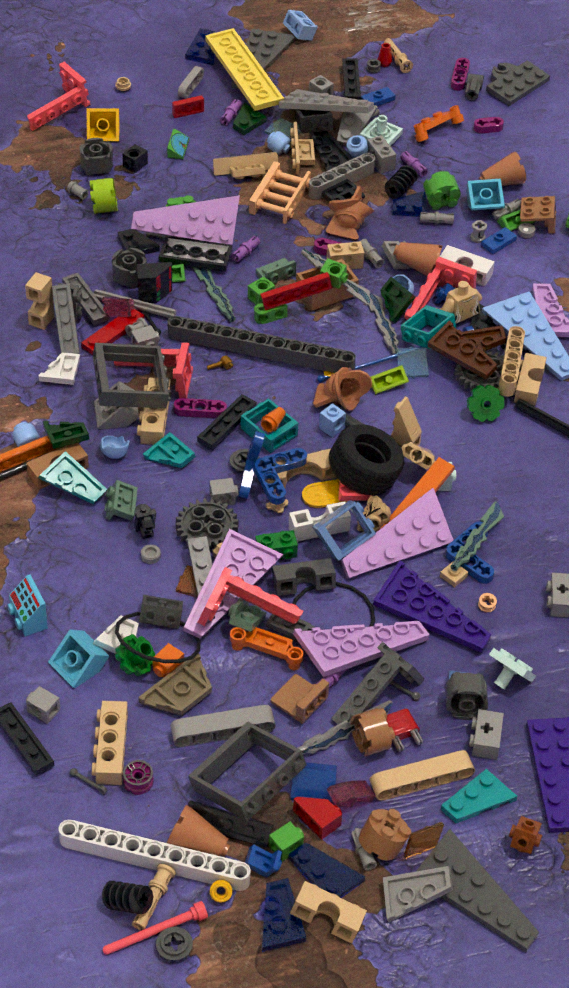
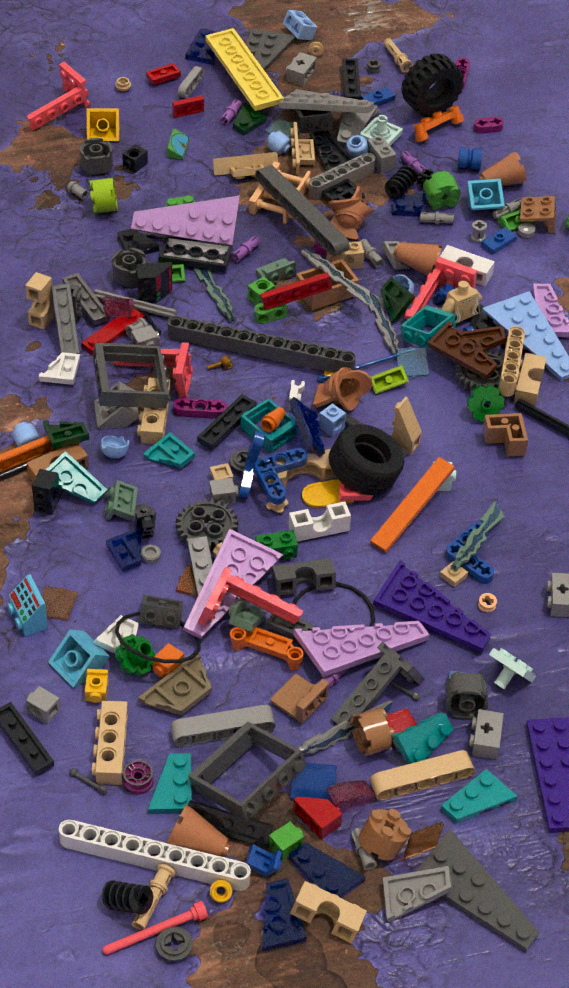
light grey brick [309,75,334,95] -> none
medium blue window [312,500,376,561] -> none
bright green brick [320,259,348,289] -> none
lavender wing [340,488,453,579] -> none
tan rock [357,495,391,531] -> none
red cone [377,43,392,67] -> none
tan rock [402,442,435,470] -> none
dark grey piece [465,73,484,101] -> none
dark grey plate [486,60,550,106] -> none
dark orange brick [509,816,542,854] -> none
none -> black brick [32,469,60,515]
none -> clear orange piece [42,586,78,621]
none -> yellow brick [85,669,109,703]
none -> clear blue wing [106,527,141,572]
none -> red plate [146,63,181,85]
none -> teal wing [148,753,192,814]
none -> tan plate [210,463,234,482]
none -> dark grey beam [255,165,350,256]
none -> light grey brick [285,52,317,86]
none -> white plate [289,380,305,412]
none -> clear blue wing [289,397,325,457]
none -> tan plate [308,42,324,57]
none -> teal wing [392,712,454,764]
none -> black tyre [401,54,464,117]
none -> black gear [417,169,434,188]
none -> blue wheel [457,147,482,170]
none -> medium nougat brick [482,413,528,456]

